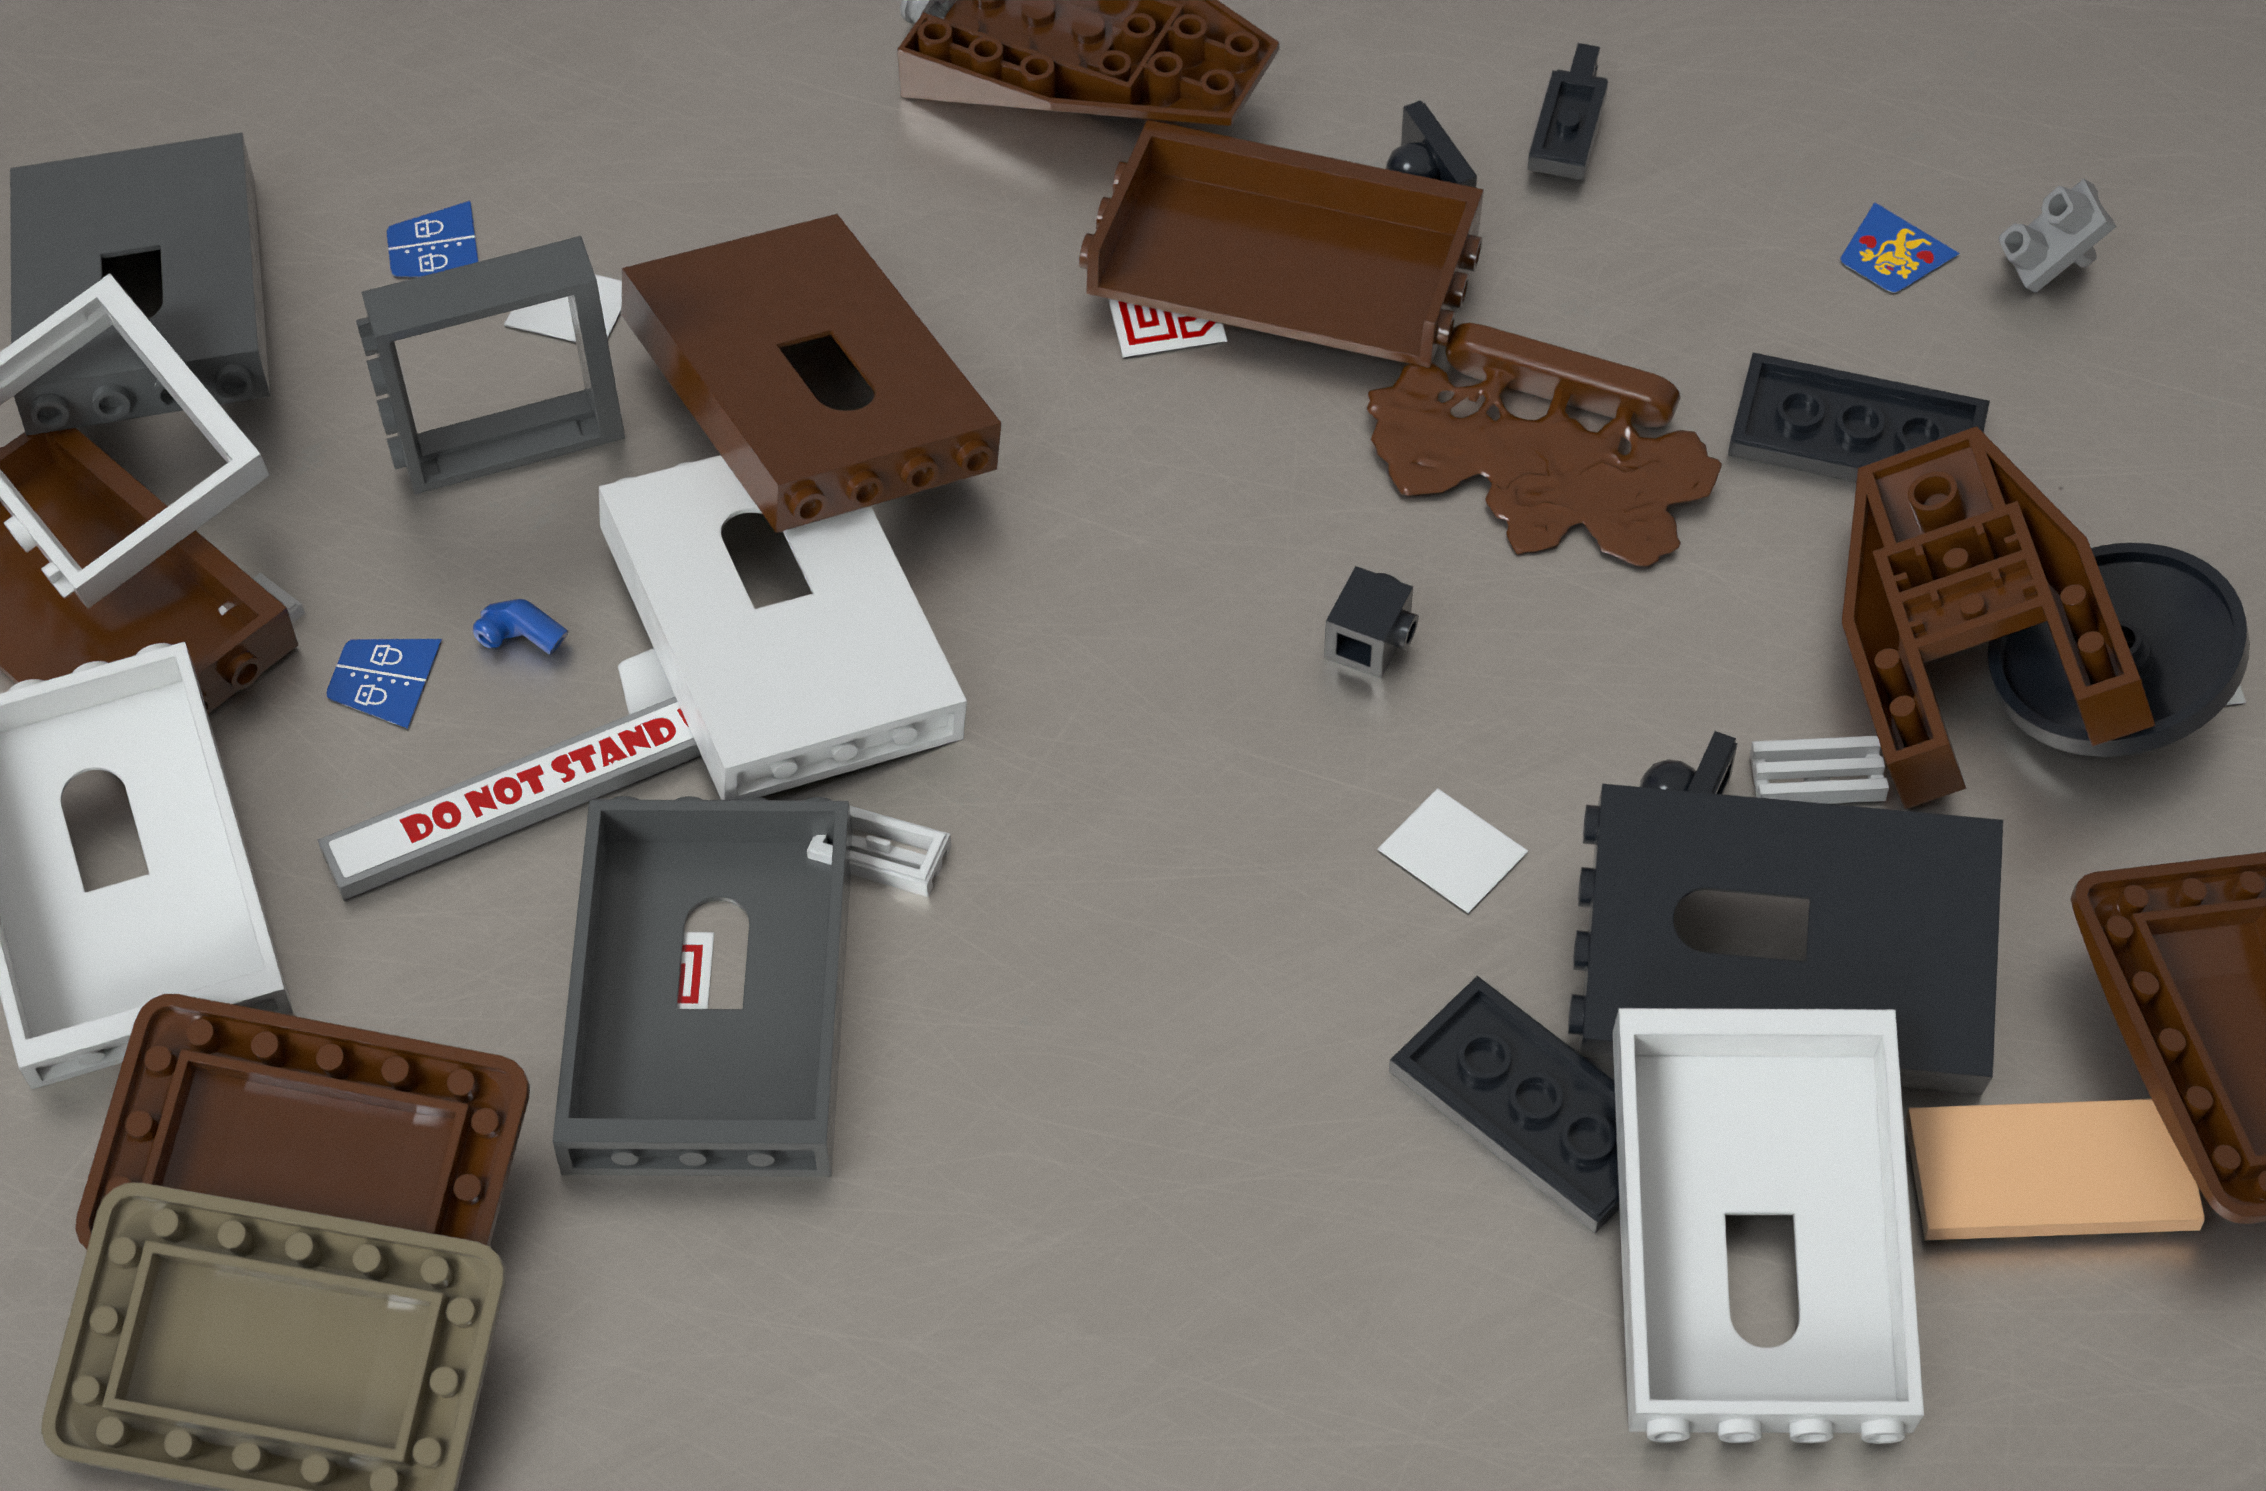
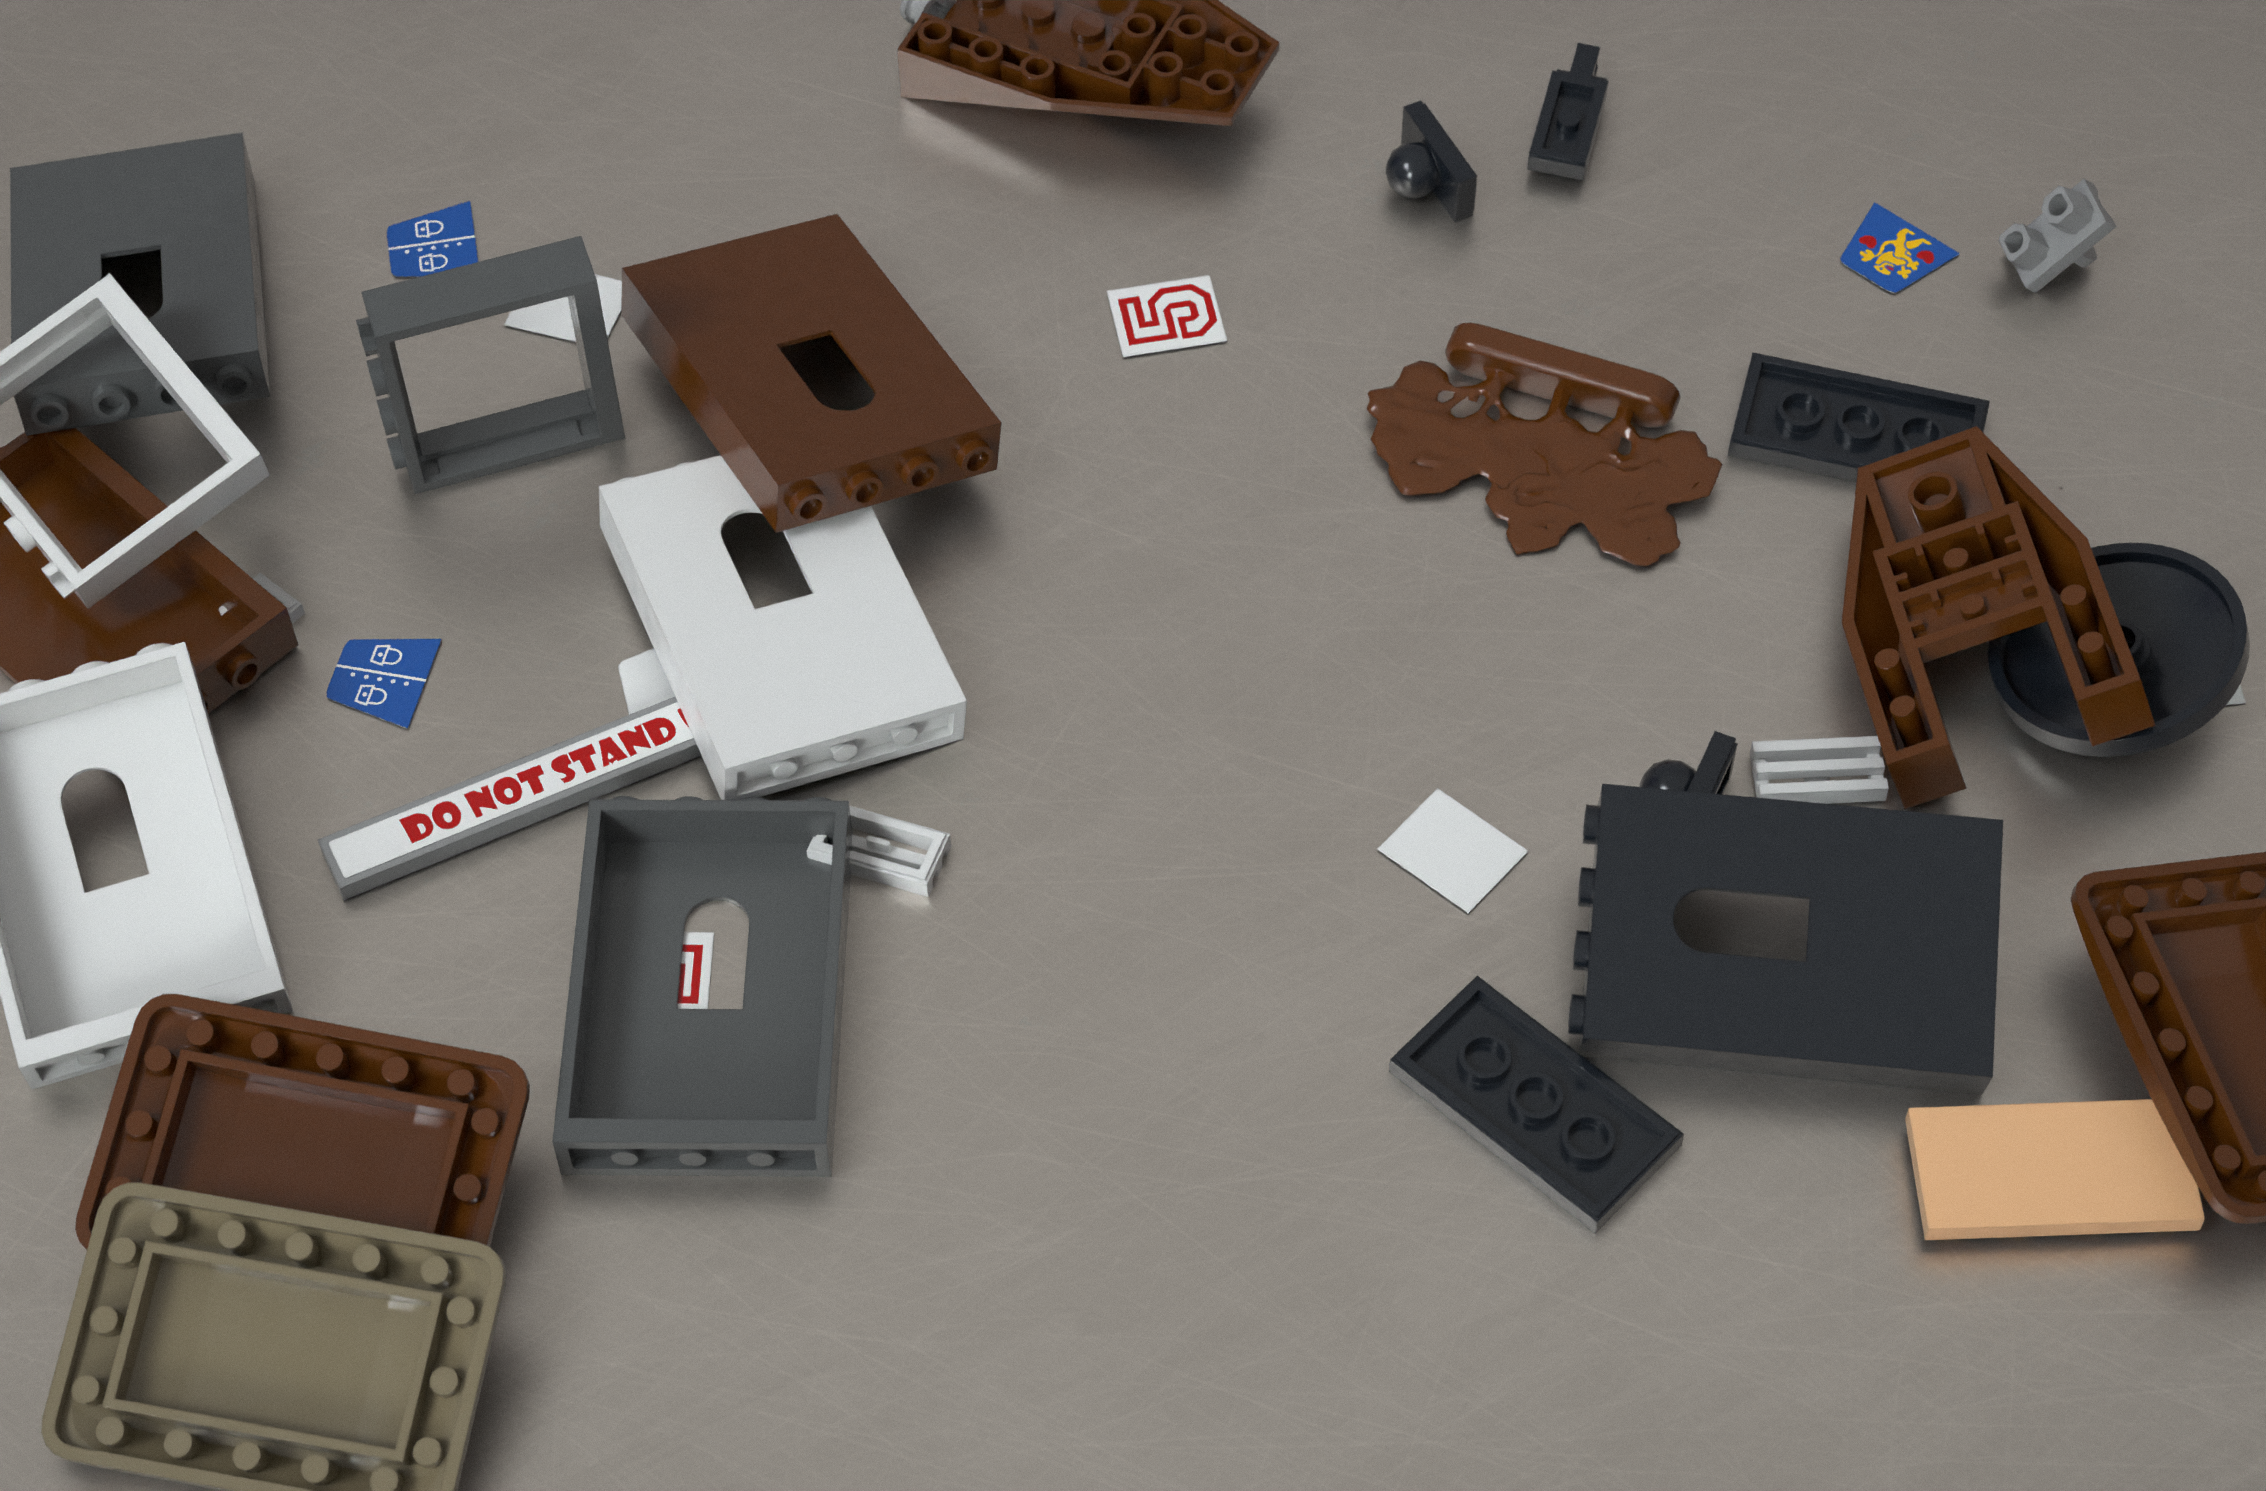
blue arm [473,599,569,655] -> none
reddish brown panel [1079,119,1484,368] -> none
black brick [1324,566,1419,679] -> none
white panel [1613,1008,1924,1444] -> none

